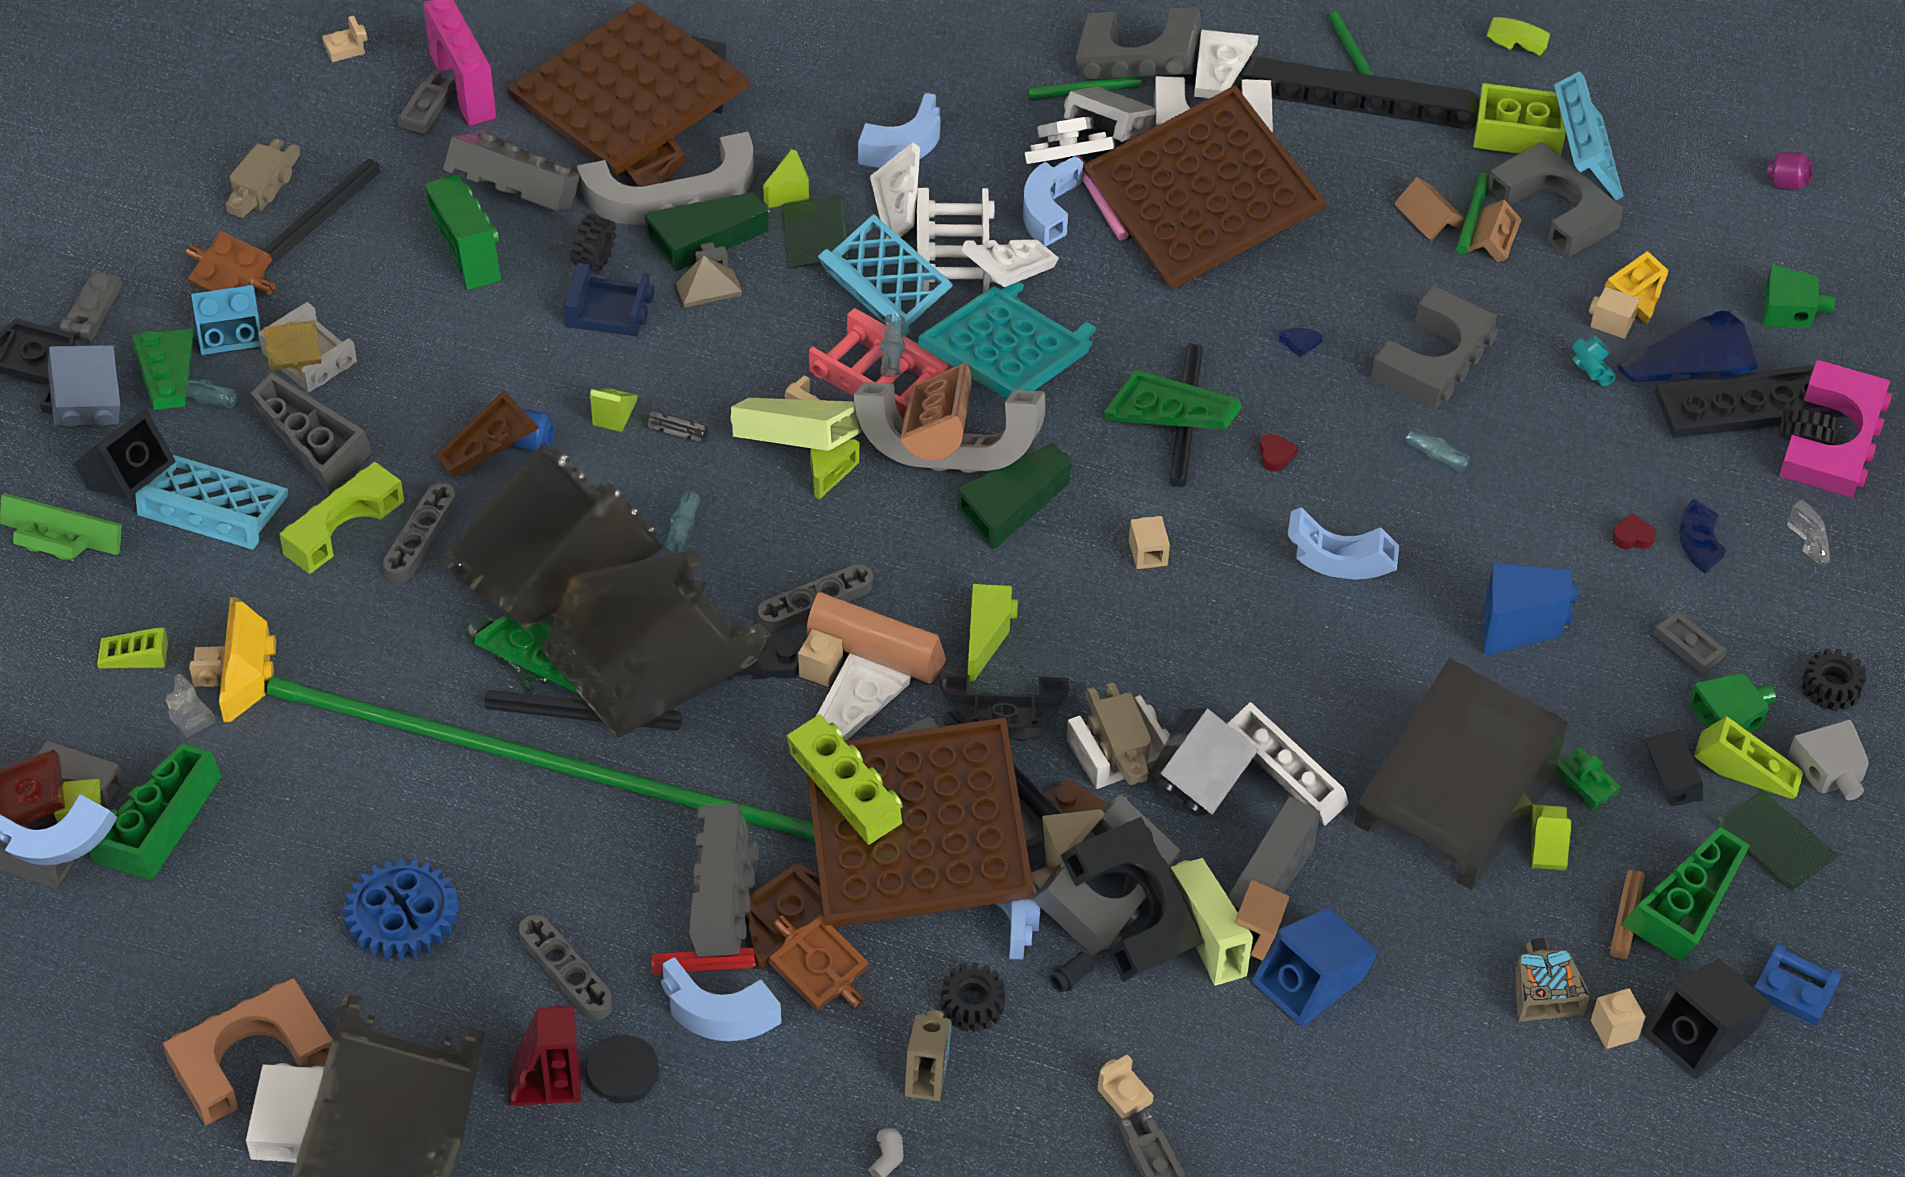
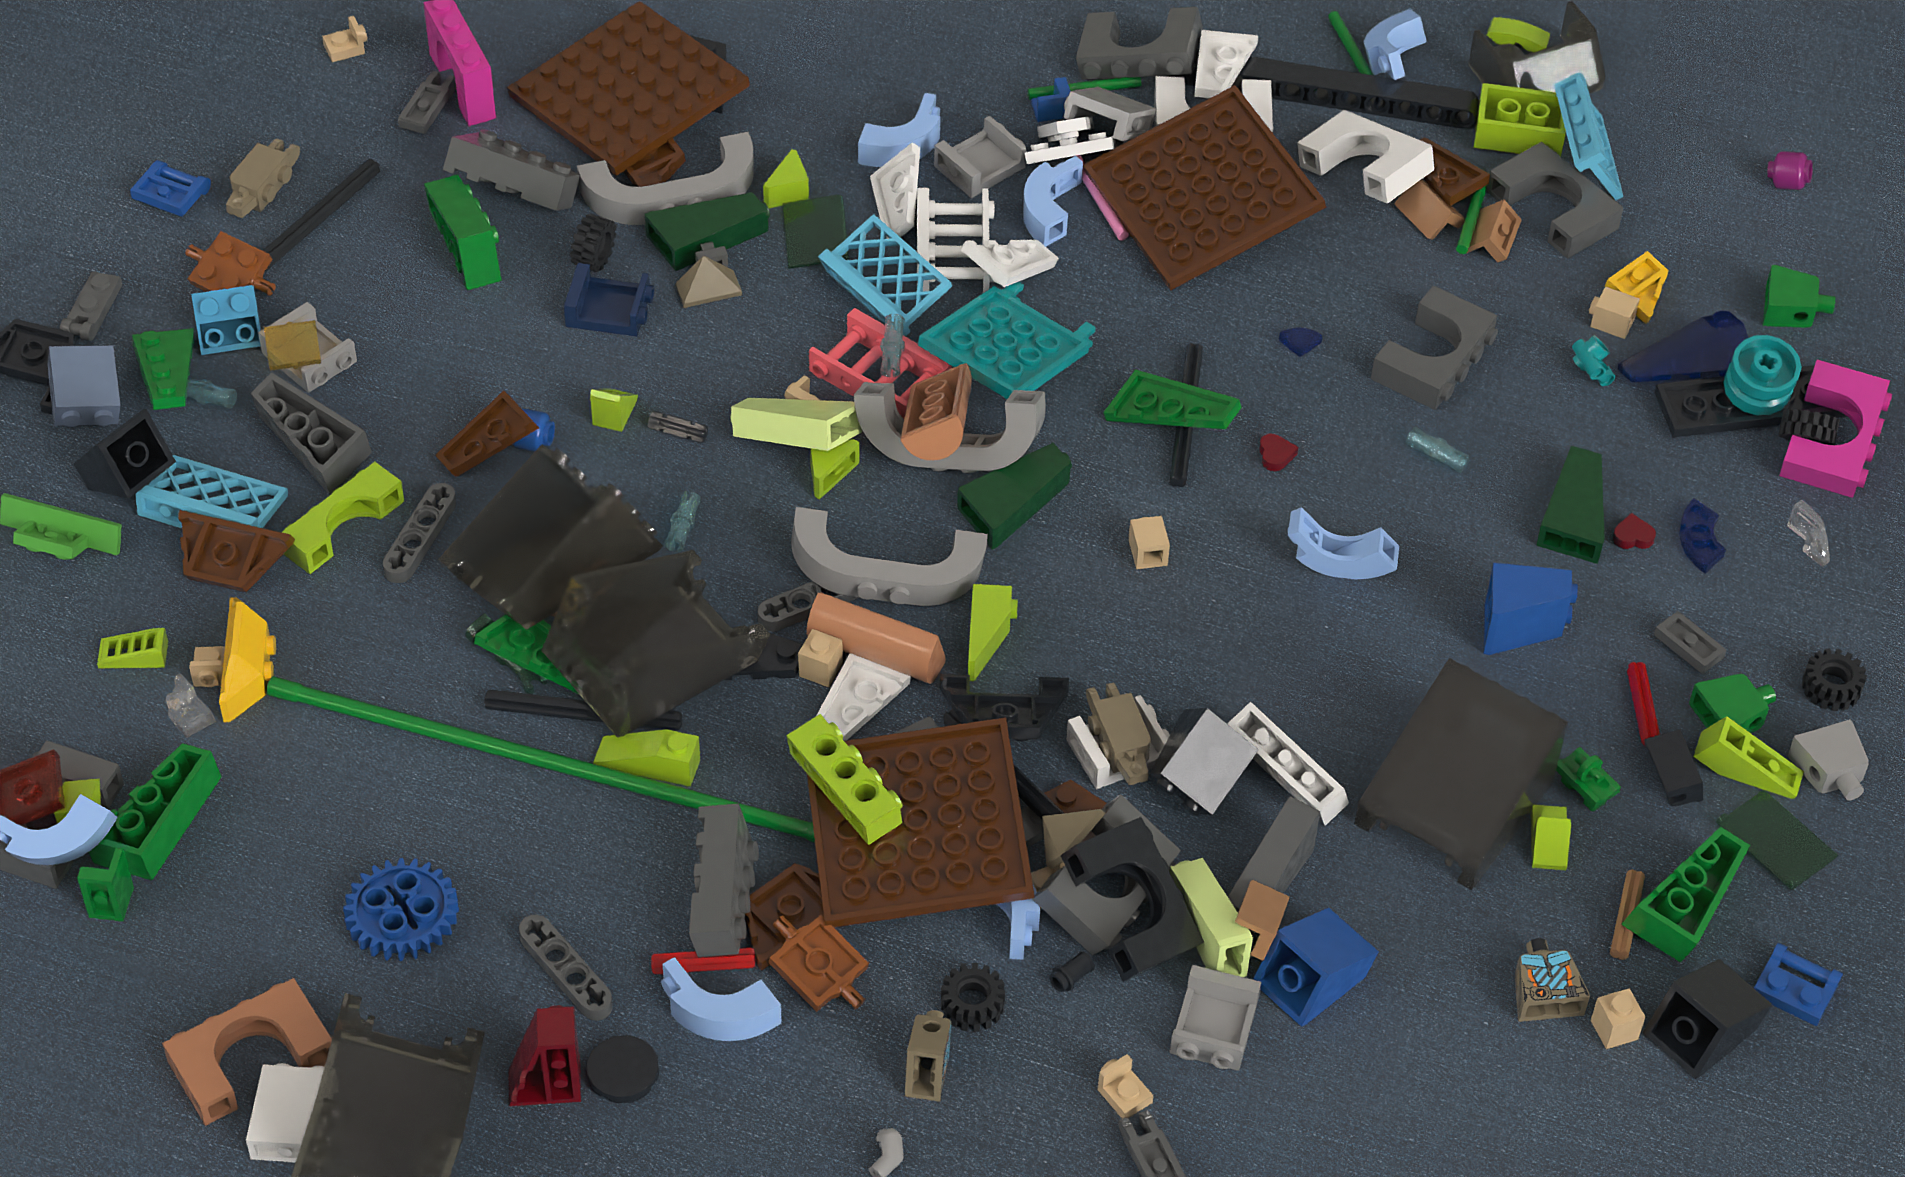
none -> green panel [77,848,134,922]
none -> blue plate [130,160,211,217]
none -> reddish brown wing [178,510,295,592]
none -> lime slope [593,729,700,787]
none -> light grey arch [791,507,988,606]
none -> light grey panel [934,116,1026,198]
none -> blue panel [1031,77,1070,122]
none -> light grey panel [1170,965,1261,1071]
none -> white arch [1297,110,1434,204]
none -> light blue arch [1364,9,1427,80]
none -> reddish brown wing [1420,137,1490,207]
none -> clear smoke windscreen [1468,1,1606,94]
none -> dark green slope [1536,445,1605,564]
none -> red axle [1627,662,1660,747]
none -> teal wheel [1724,335,1802,415]

